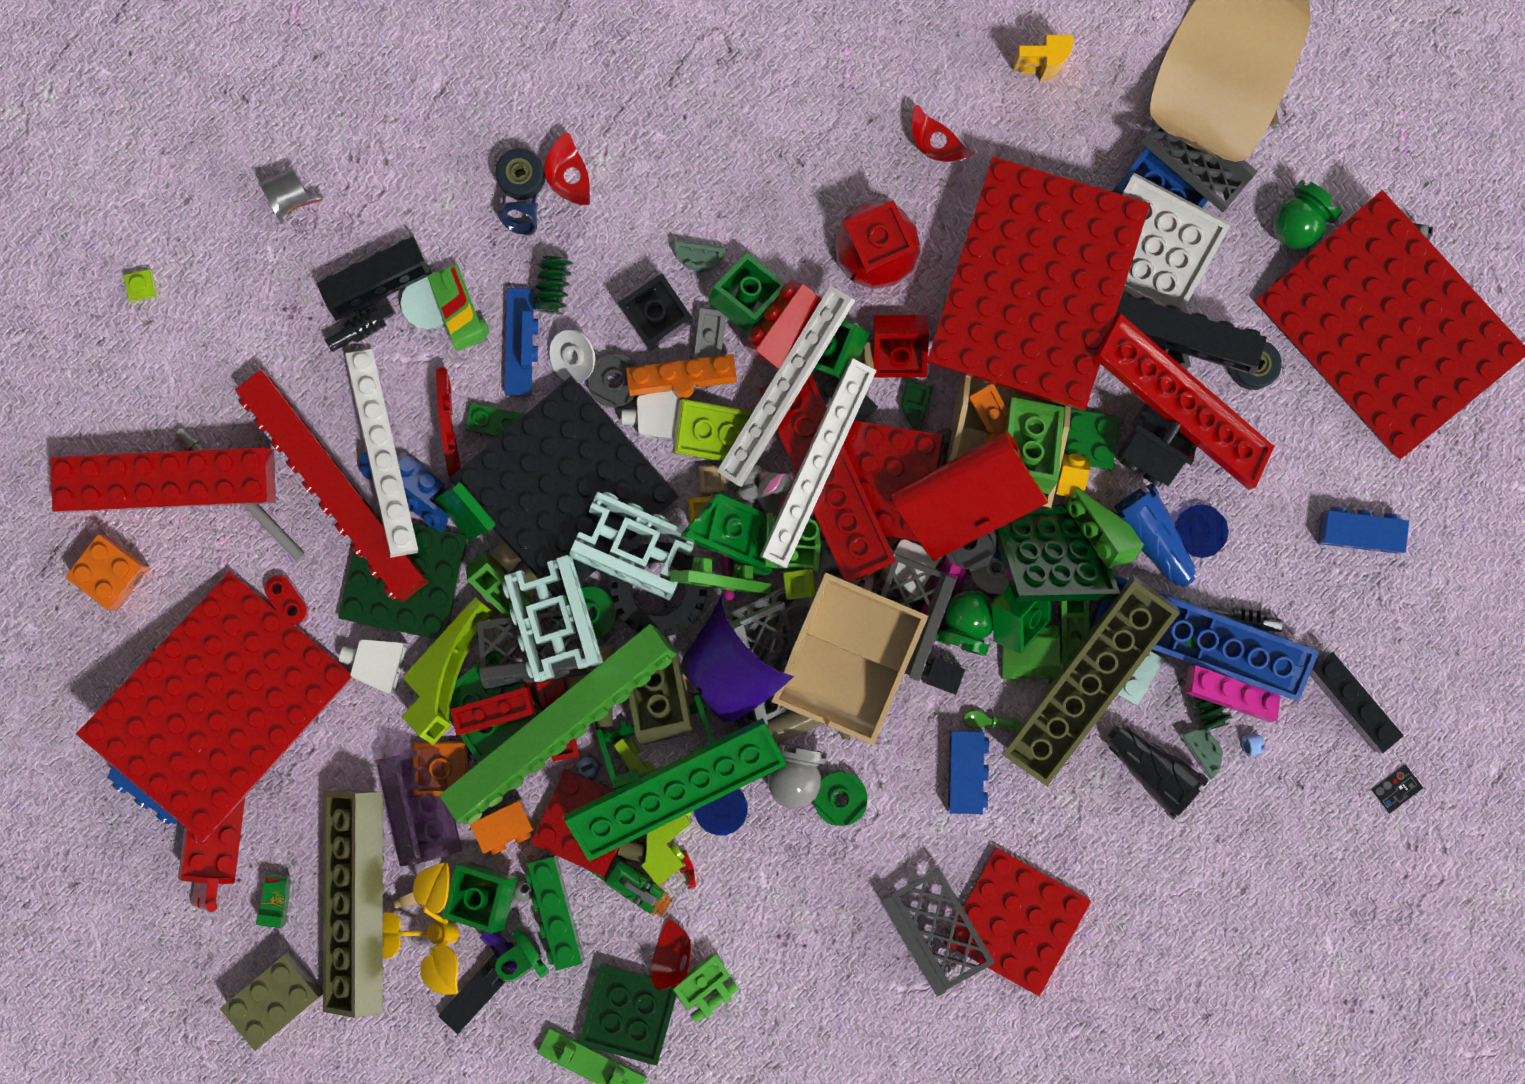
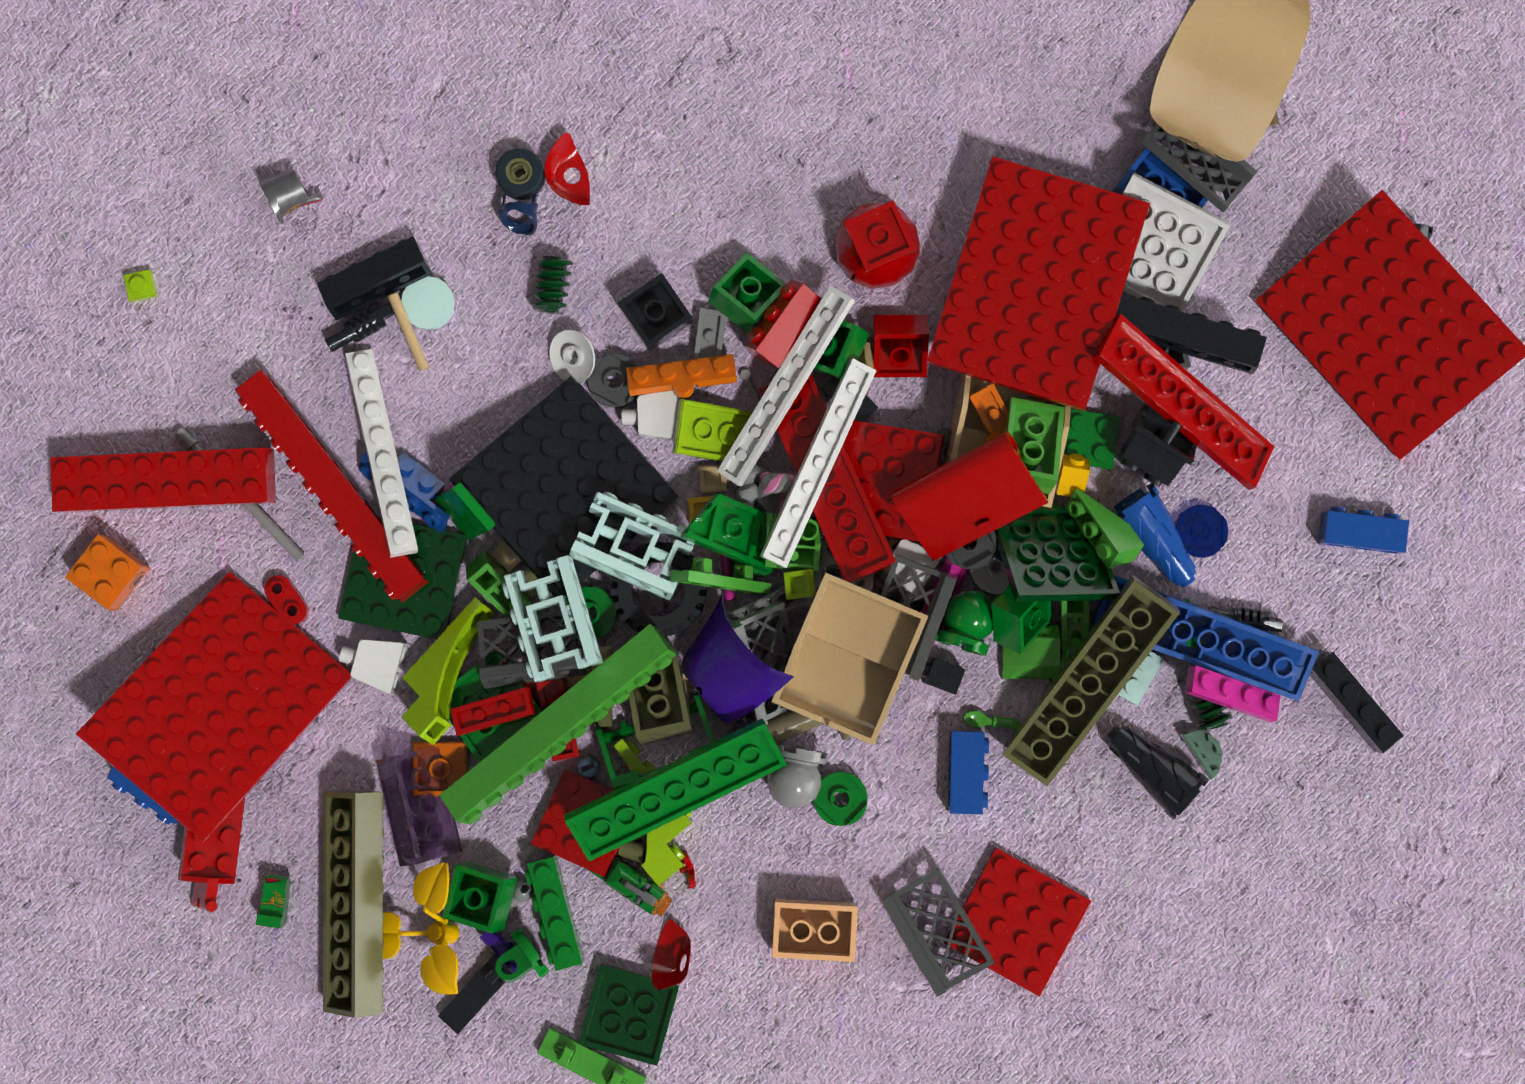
olive brick [220,951,323,1051] -> none
tan piece [392,891,416,909] -> none
bright green door [428,264,490,352] -> none
red tile [436,367,461,479] -> none
green hinge [465,404,525,437] -> none
orange brick [470,799,536,855] -> none
blue bracket [505,288,539,396] -> none
bright green plate [670,953,739,1024] -> none
sand green plate [674,240,727,272] -> none
clear blue tile [694,789,748,836] -> none
dark green tile [900,380,933,431] -> none
red piece [912,105,975,162] -> none
yellow brick [1013,35,1074,81] -> none
black wheel [1229,342,1282,390] -> none
light blue hinge [1242,734,1264,756] -> none
green tile [1272,180,1343,250] -> none
black sticker [1372,764,1423,814] -> none
none -> tan bar [387,293,429,371]
none -> light grey hinge [740,369,761,405]
none -> light nougat brick [772,898,858,962]

